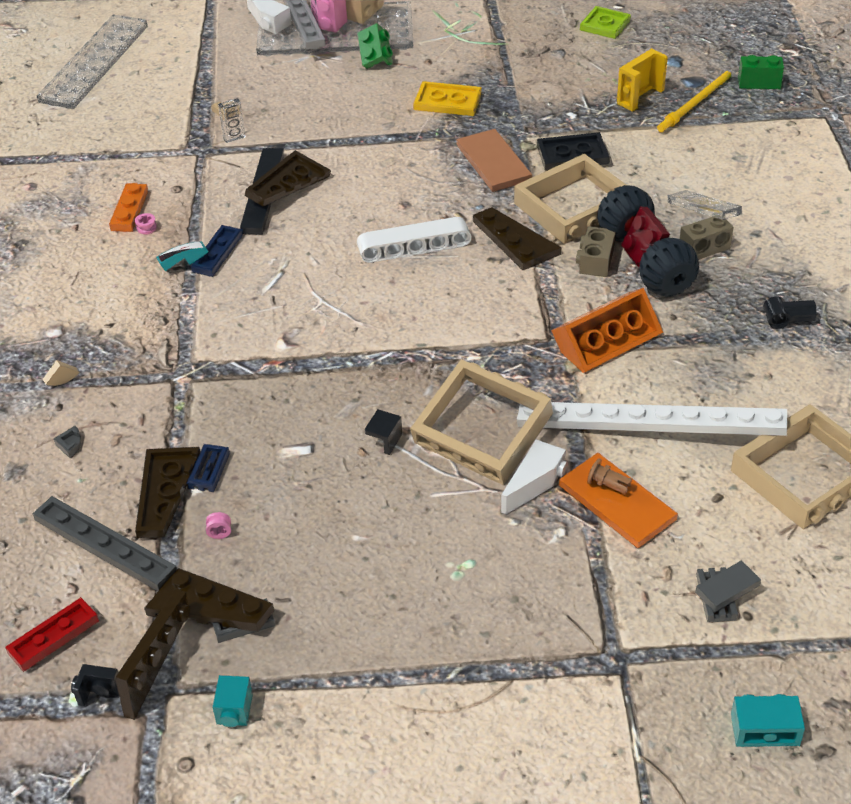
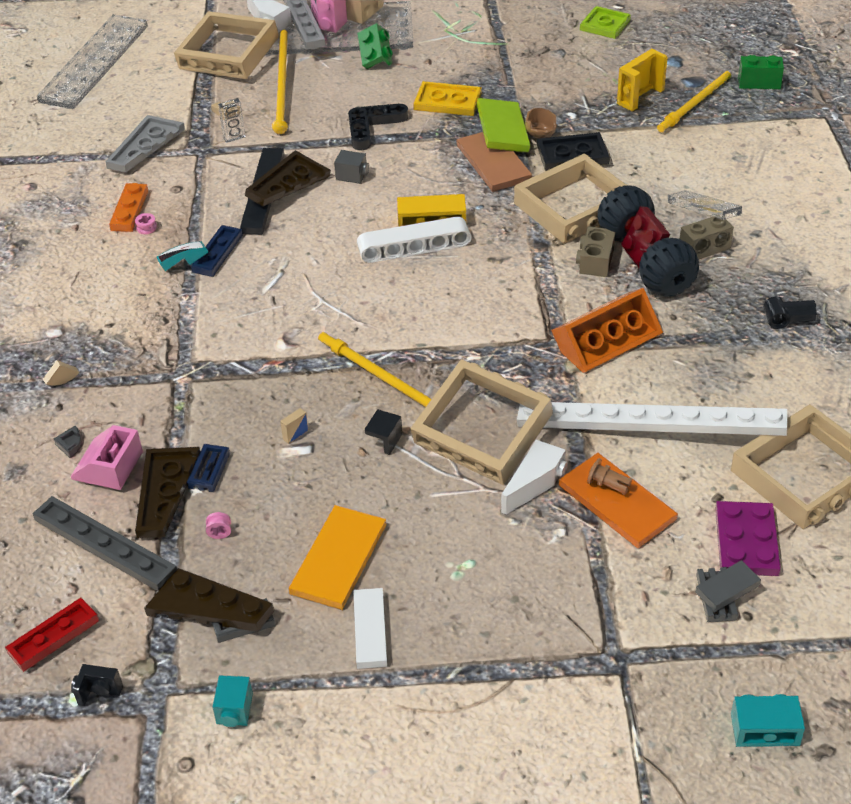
dark brown wing [115,589,190,720] -> none
dark brown wing [473,207,562,270] -> none
none -> bright pink slope [71,425,143,490]
none -> light grey wing [105,115,185,173]
none -> tan window [174,11,279,79]
none -> yellow bar [272,30,288,134]
none -> tan tile [280,408,309,444]
none -> light orange tile [289,505,386,610]
none -> yellow bar [318,332,431,407]
none -> dark grey brick [334,150,369,184]
none -> black beam [348,103,409,151]
none -> white tile [354,588,387,669]
none -> yellow brick [397,194,466,227]
none -> lime tile [477,98,530,152]
none -> medium nougat hair [525,108,557,139]
none -> magenta plate [715,501,780,576]

